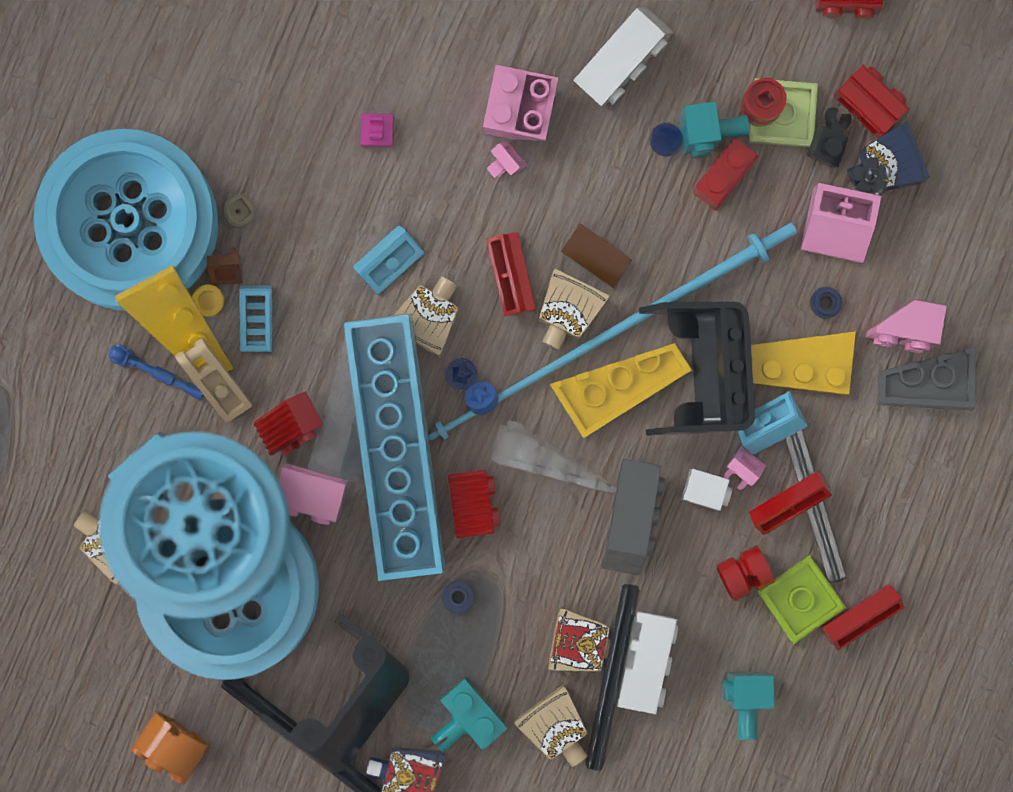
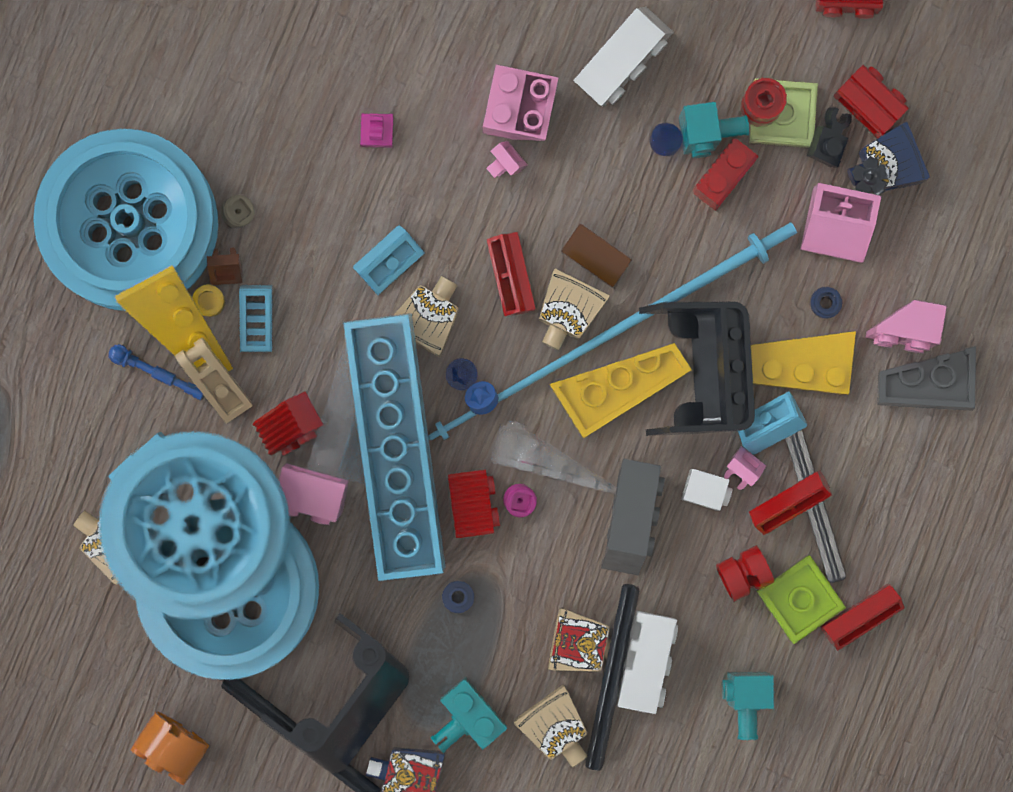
none -> dark pink tile [503,484,537,517]

